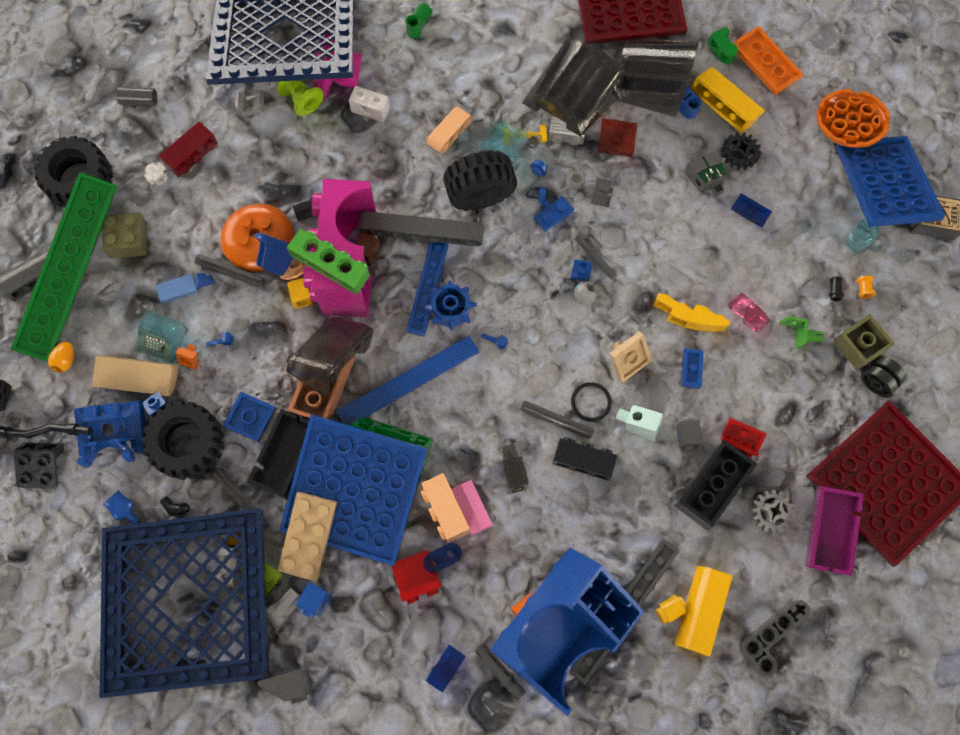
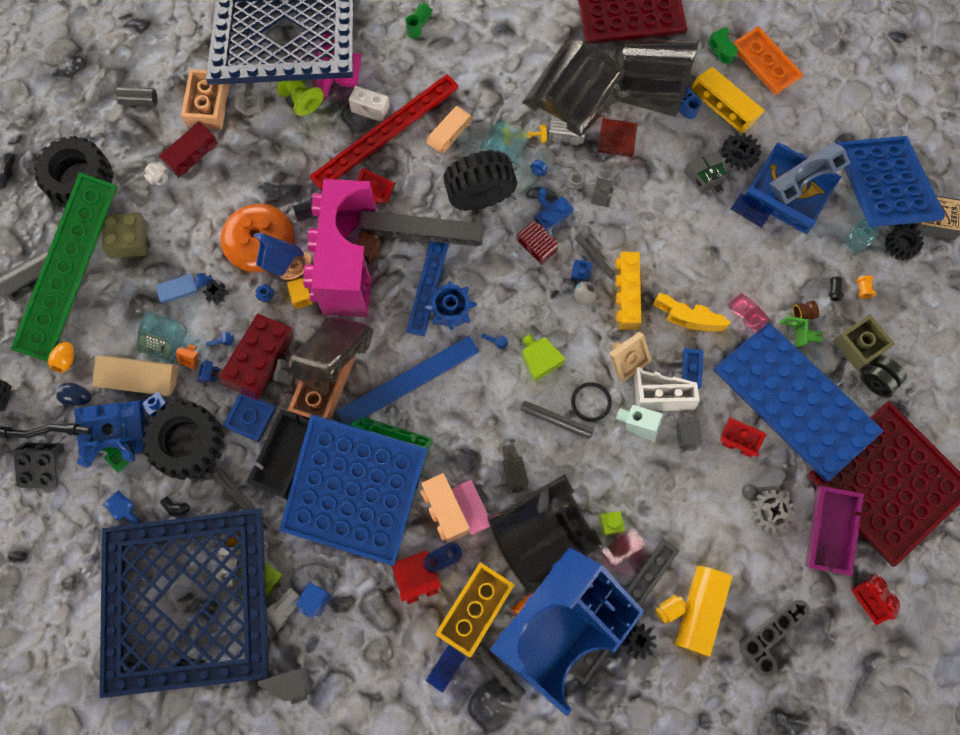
dark grey axle [194,254,265,287] -> none
tan plate [277,491,338,582] -> none
bright green brick [287,228,370,295] -> none
black brick [552,437,617,481] -> none
black brick [674,440,757,530] -> none
orange brick [816,89,890,148] -> none
none -> dark blue animal [56,383,91,406]
none -> green plate [102,447,130,473]
none -> light nougat brick [181,69,230,130]
none -> blue tile [197,360,220,384]
none -> black gear [203,280,228,305]
none -> dark red brick [219,313,294,401]
none -> blue plate [256,284,274,302]
none -> dark grey bracket [273,354,302,386]
none -> red plate [309,74,459,192]
none -> red bracket [357,168,396,205]
none -> yellow brick [435,562,515,658]
none -> clear smoke windscreen [487,474,604,589]
none -> dark red brick [516,221,559,265]
none -> lime torso [521,334,565,383]
none -> lime brick [598,511,625,537]
none -> clear pink slope [601,529,647,568]
none -> yellow brick [615,251,641,330]
none -> black gear [621,623,657,659]
none -> white wedge [633,367,700,411]
none -> blue plate [713,322,884,483]
none -> blue panel [743,142,842,235]
none -> sand blue arch [770,142,850,204]
none -> reddish brown wheel [793,300,819,320]
none -> red bracket [851,573,901,626]
none -> black tyre [885,224,924,261]

